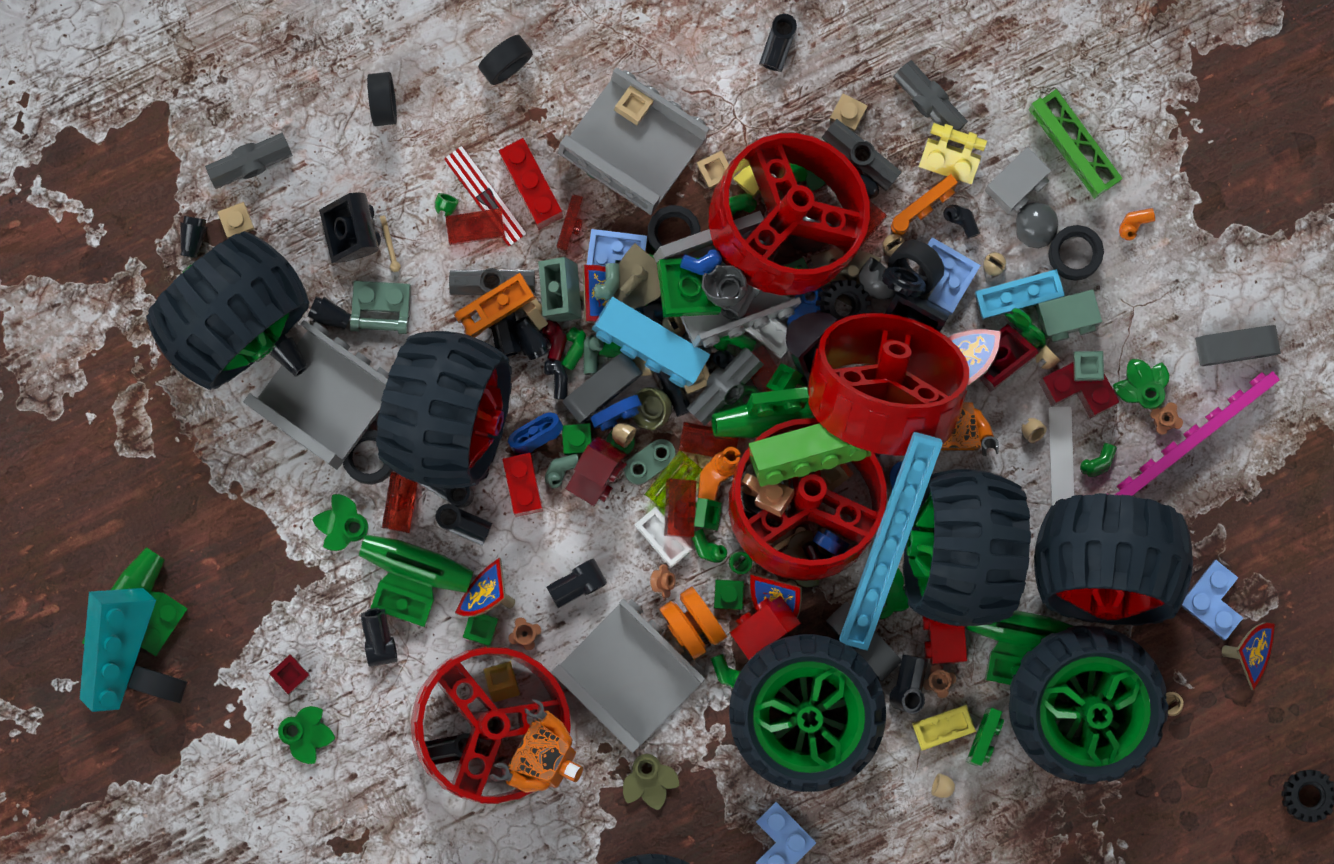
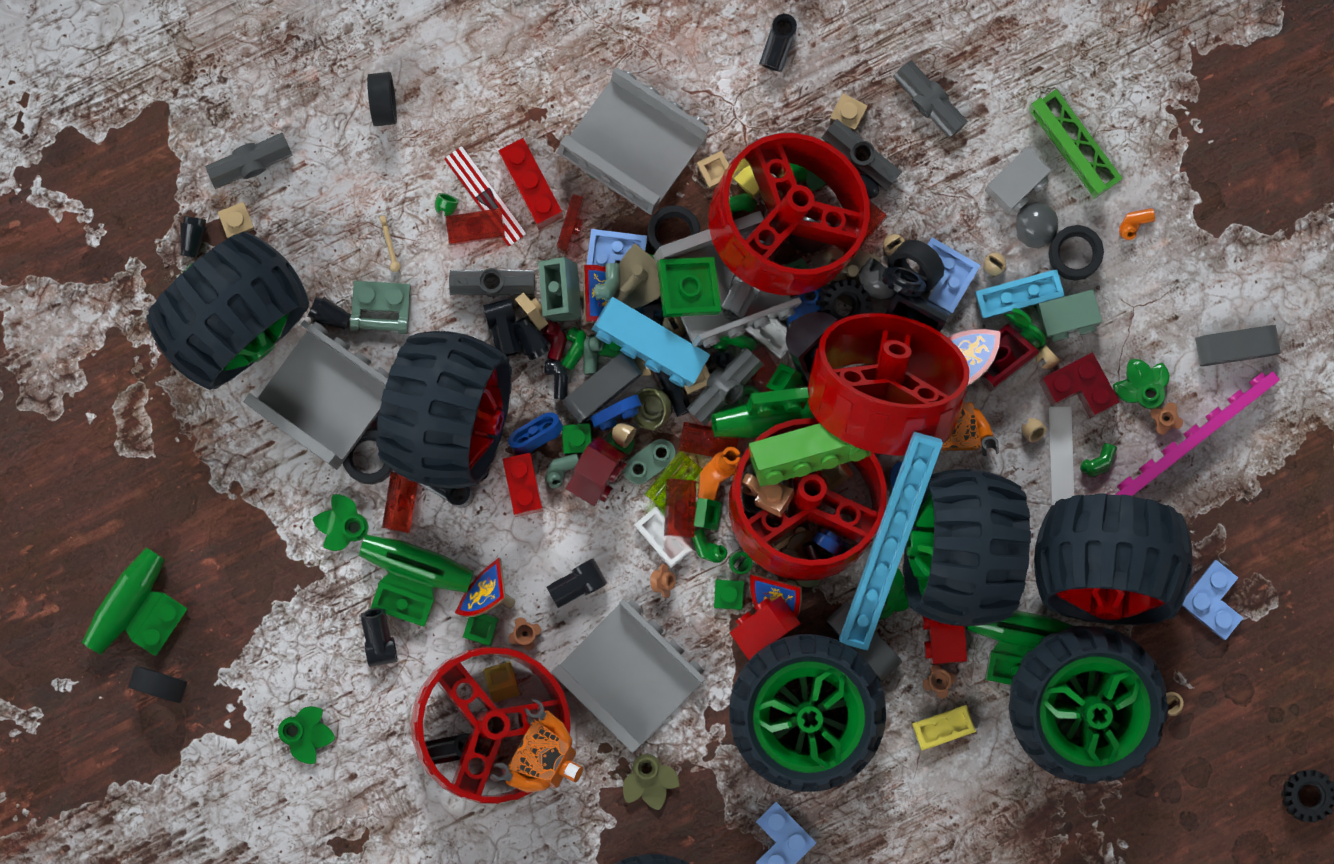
teal wedge [80,588,156,712] -> none
dark red plate [269,654,310,695] -> none
black cone [270,334,308,377] -> none
black brick [319,192,381,263] -> none
black piece [435,504,493,546] -> none
orange plate [454,273,536,338] -> none
black tyre [478,35,533,85] -> none
tan plate [614,85,654,125] -> none
orange wheel [659,586,727,660] -> none
blue arm [680,249,722,276] -> none
dark grey hair [701,265,748,307] -> none
green arm [710,654,741,688] -> none
black piece [889,654,928,714] -> none
orange plate [891,174,958,236] -> none
light yellow plate [919,123,987,185] -> none
tan hinge [931,773,955,798] -> none
black arm [943,204,980,239] -> none
green plate [966,707,1004,766] -> none
sand green tile [1073,351,1104,381] -> none
shield [1222,622,1275,690] -> none

